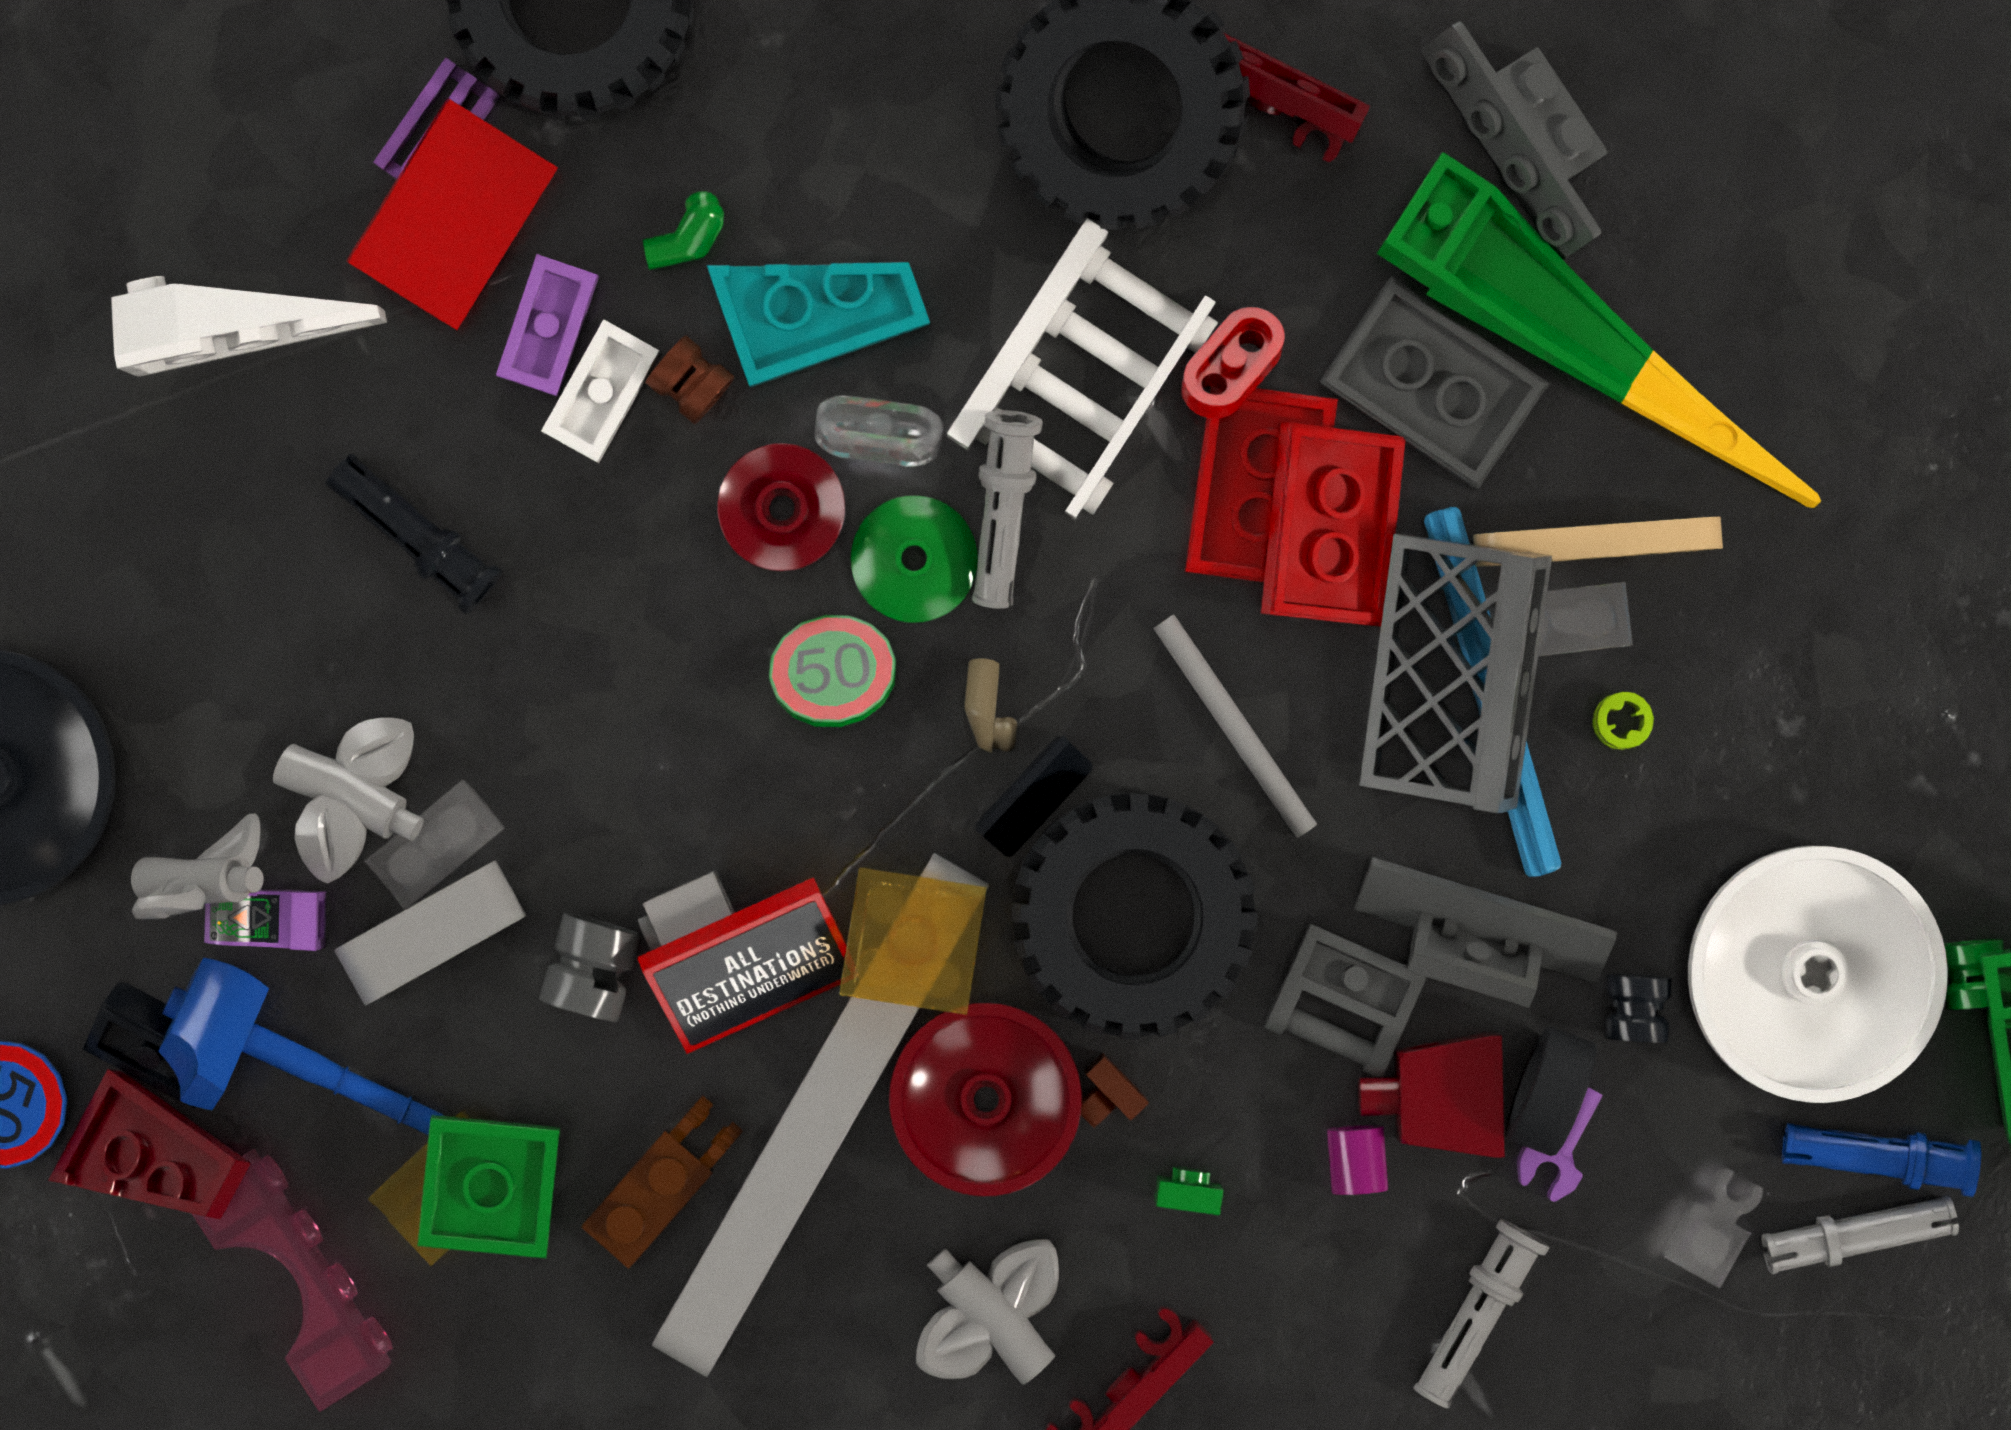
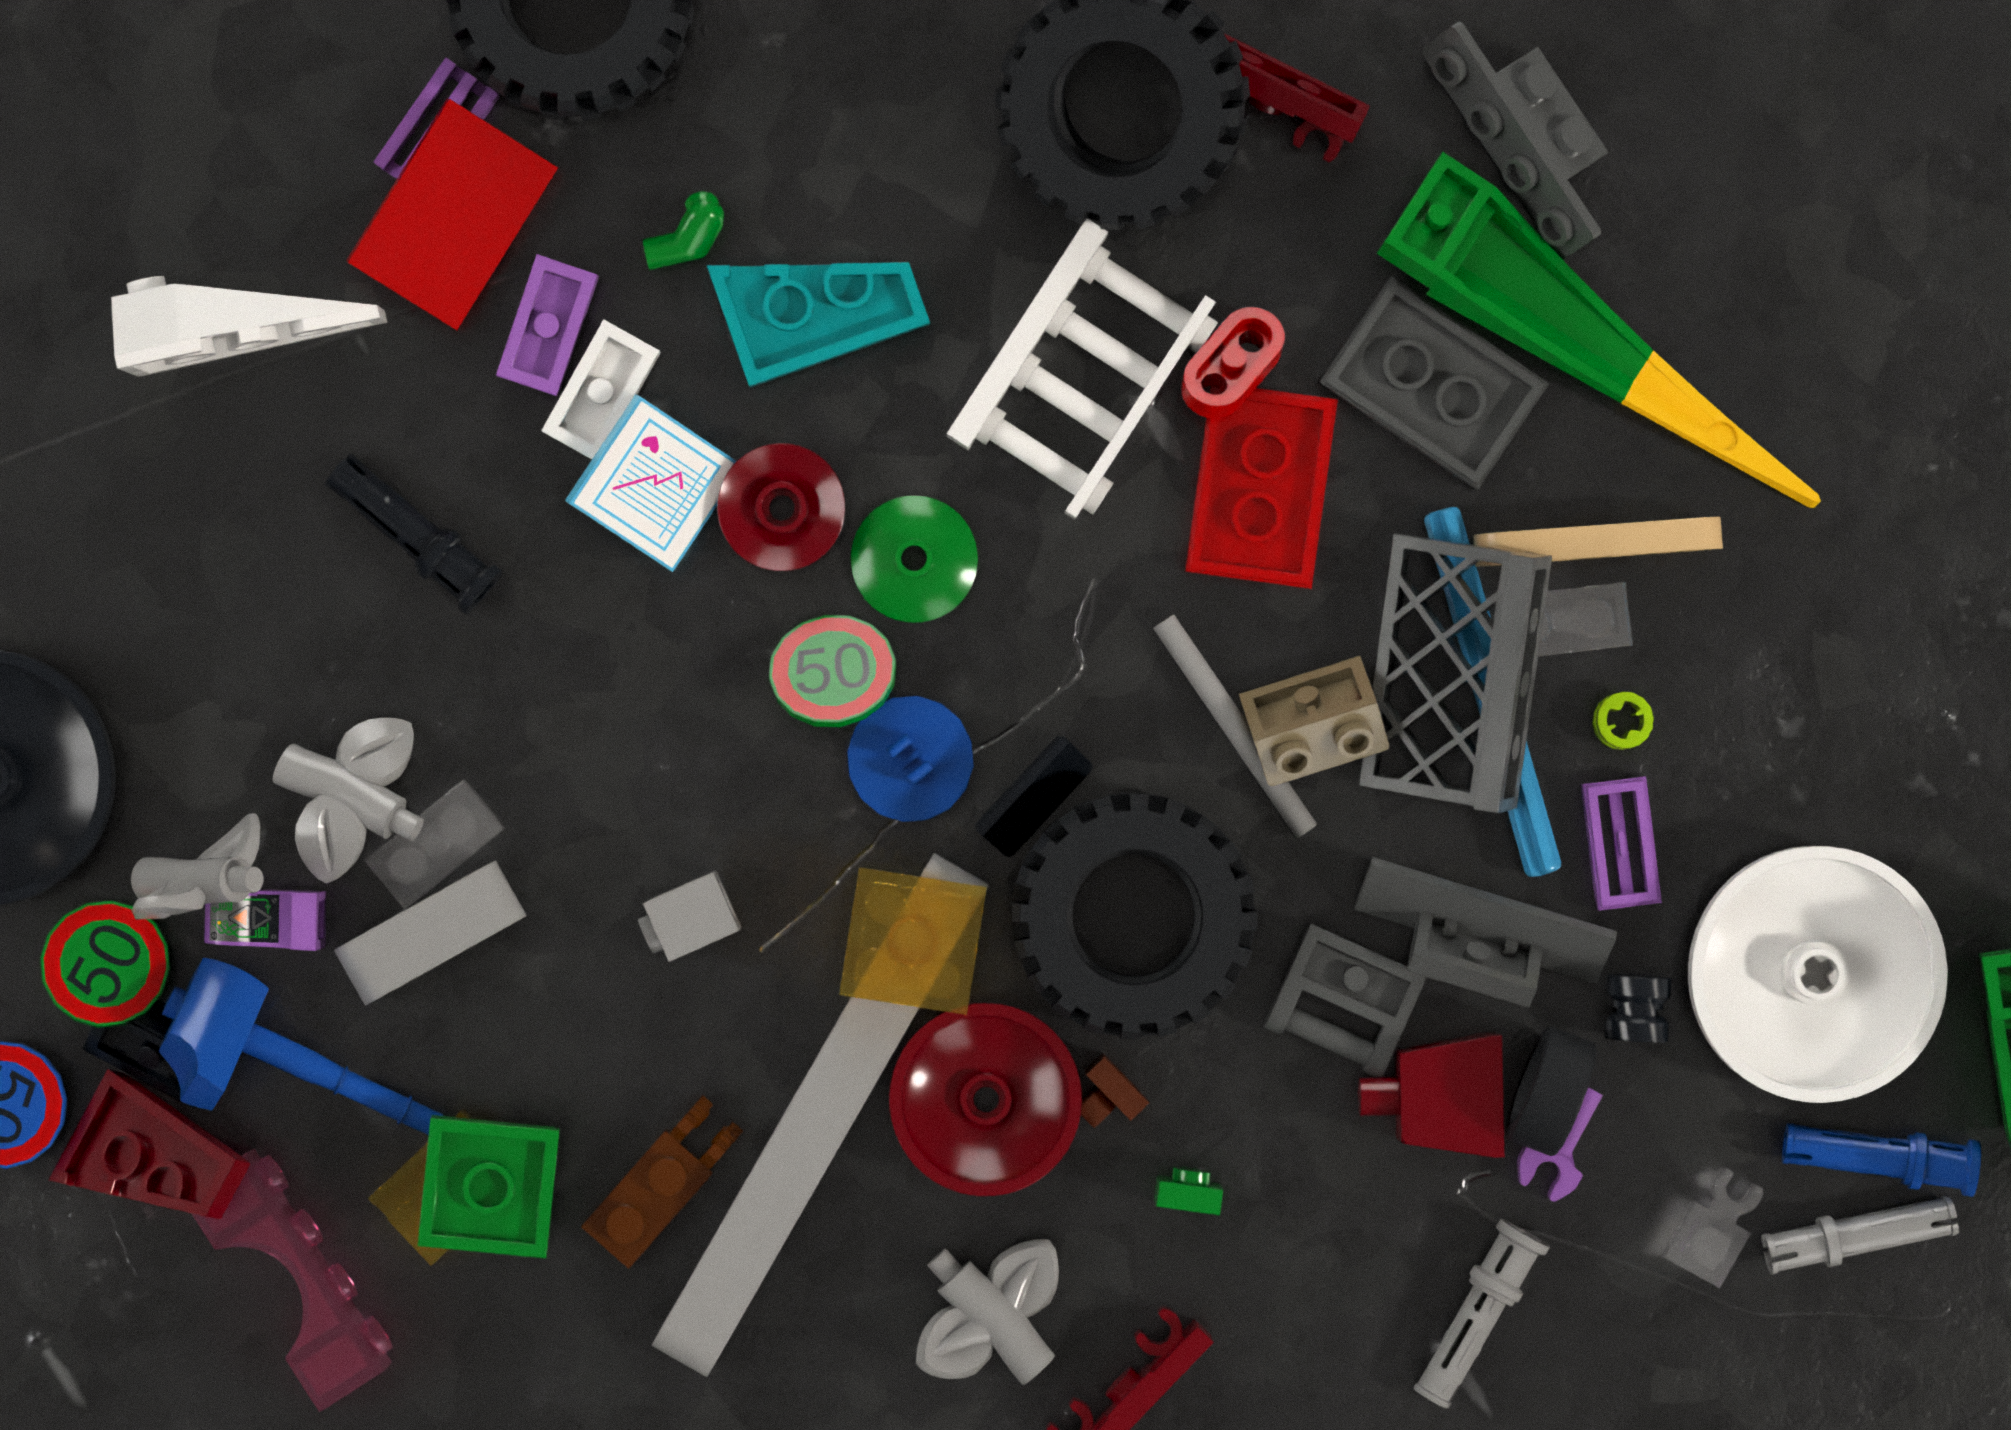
dark grey wheel [539,913,643,1022] -> none
black tile [637,877,861,1054] -> none
copper wheel [645,335,735,425] -> none
clear plate [814,395,943,467] -> none
dark tan arm [964,658,1017,753] -> none
light grey pin [972,410,1043,609] -> none
red tile [1261,423,1406,627] -> none
magenta gear [1327,1125,1388,1195] -> none
green wheel [1944,939,2004,1010] -> none
none -> piece [40,901,170,1028]
none -> white tile [565,394,737,572]
none -> blue piece [847,696,974,822]
none -> dark tan bracket [1239,656,1389,786]
none -> medium lavender tile [1580,776,1662,911]

